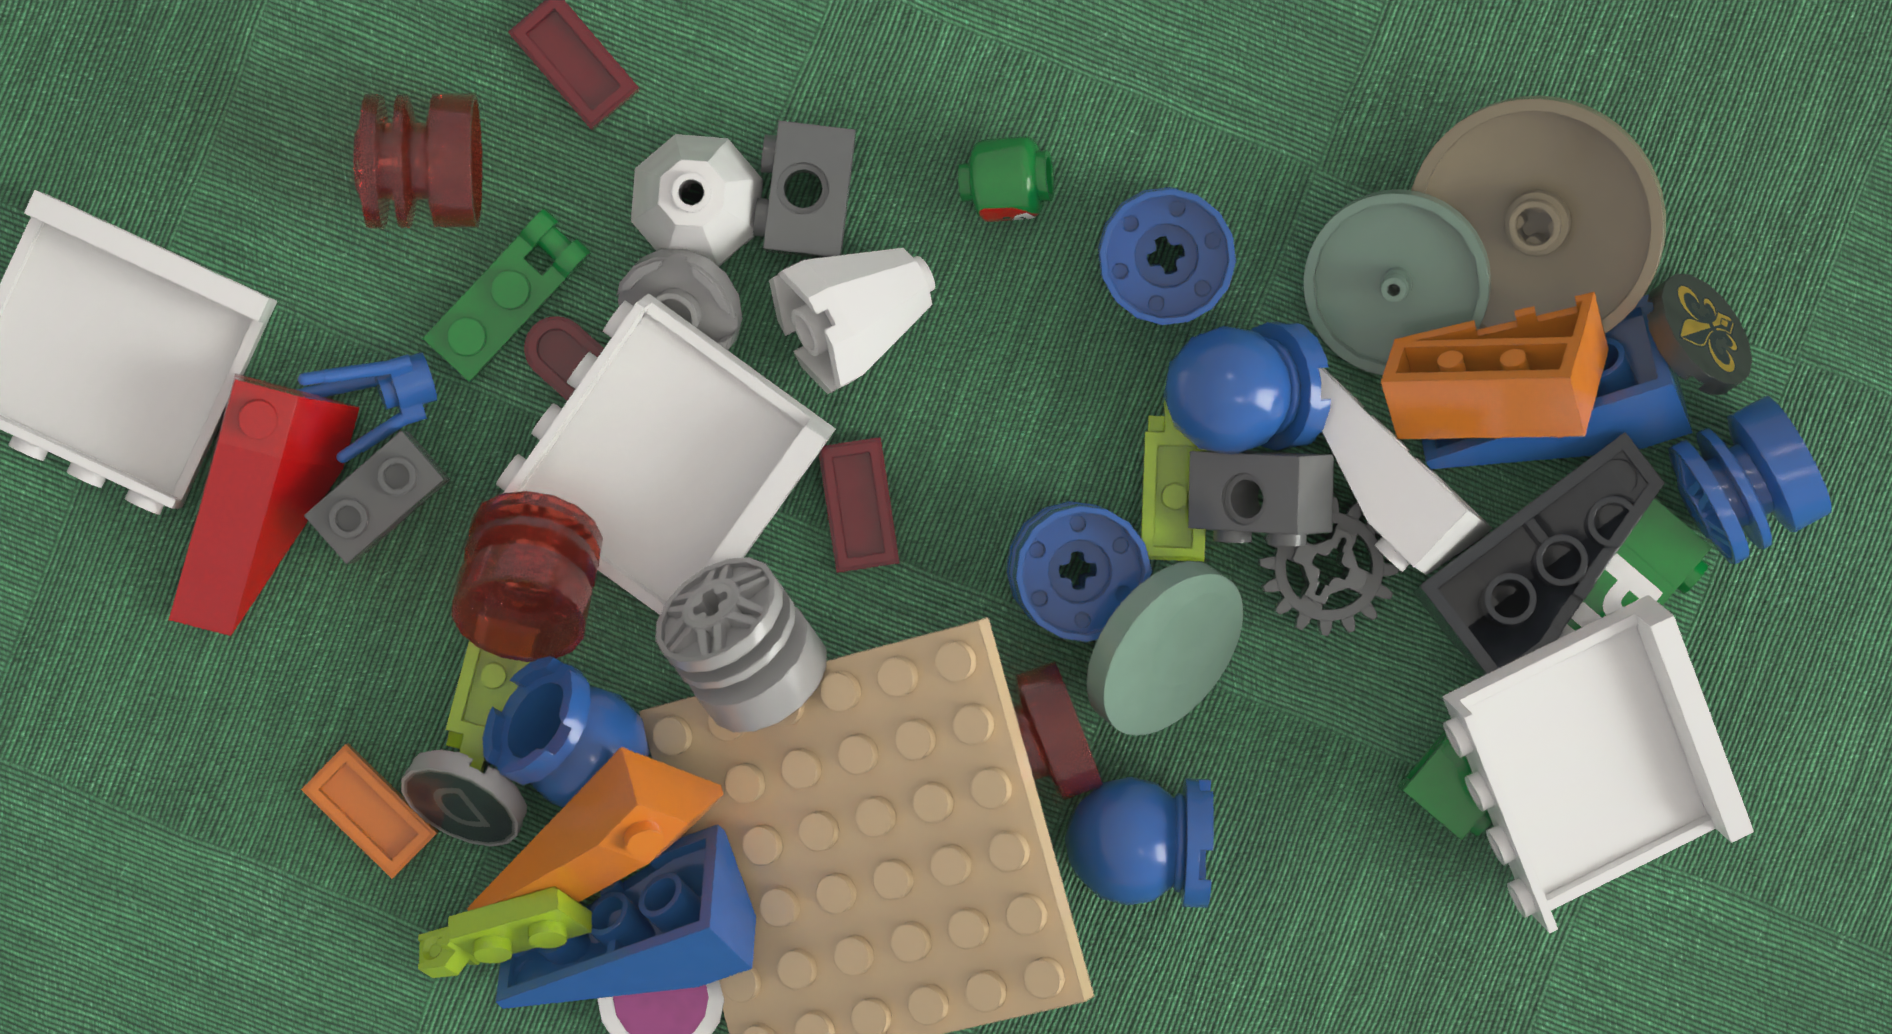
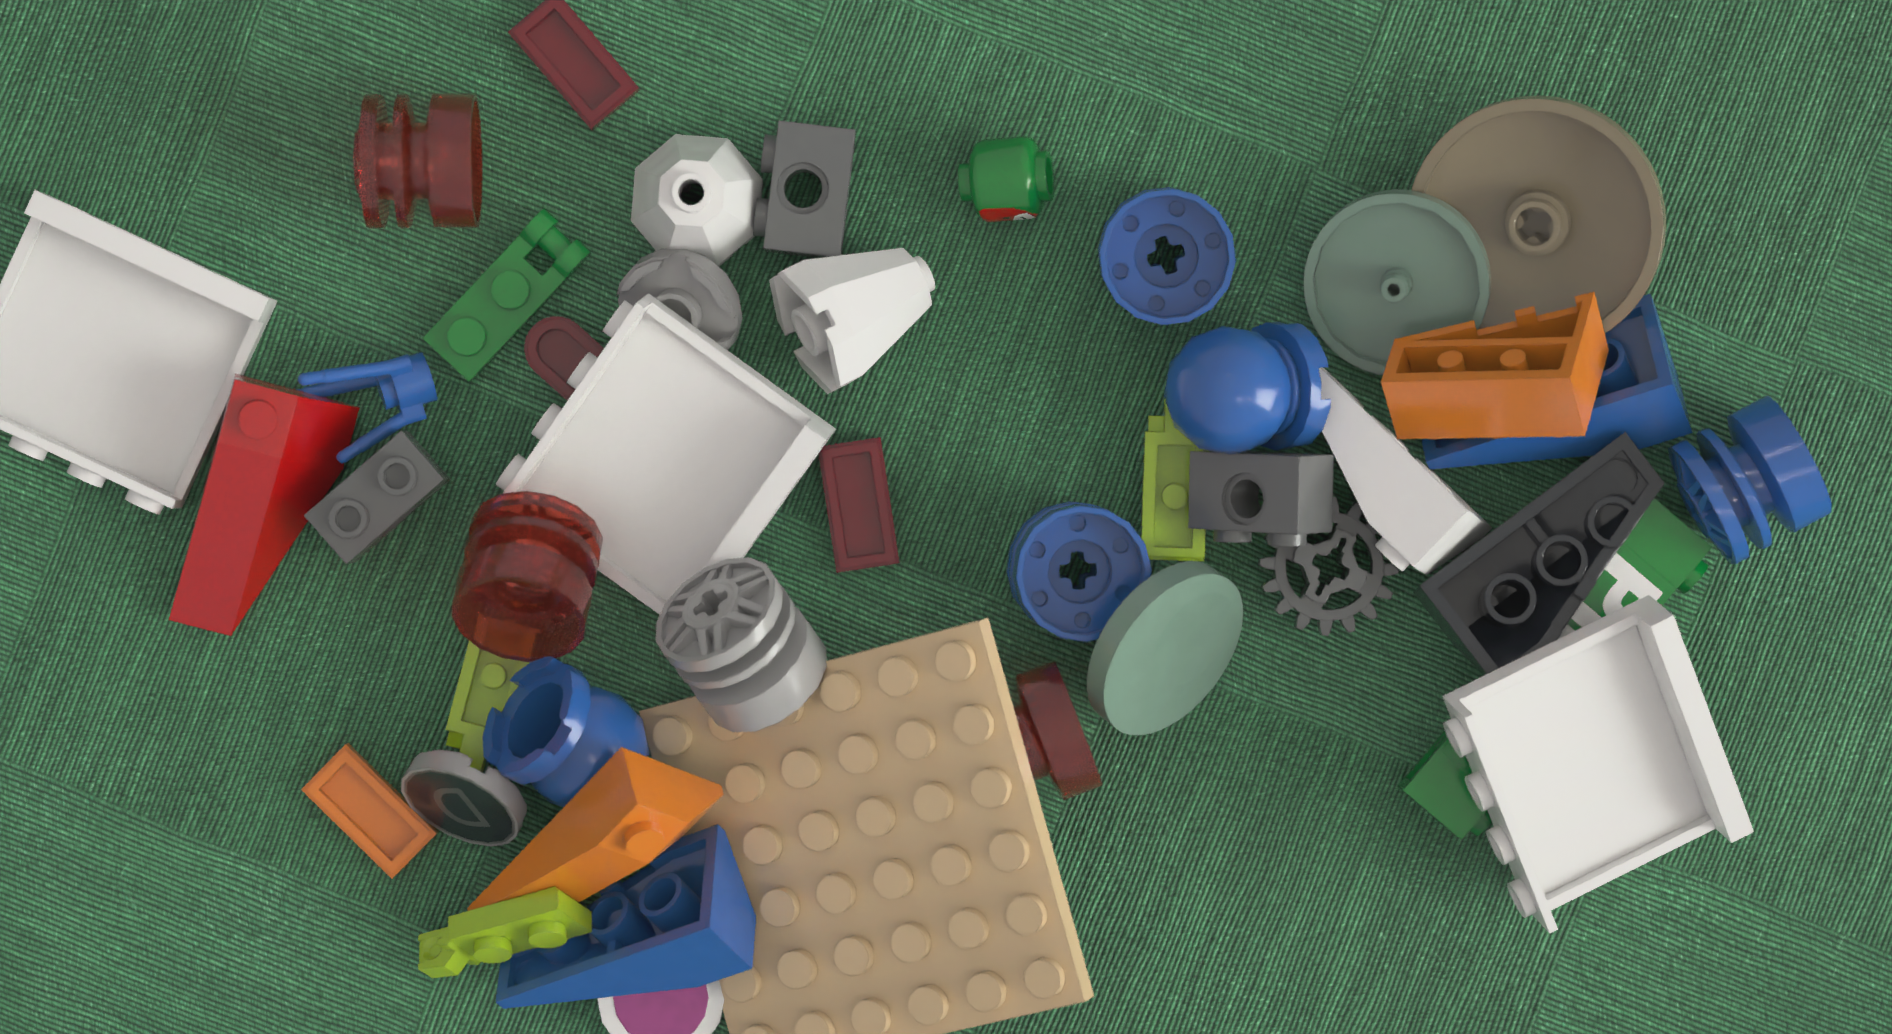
blue tile [1065,777,1214,908] -> none
pearl dark grey tile [1647,274,1752,395] -> none

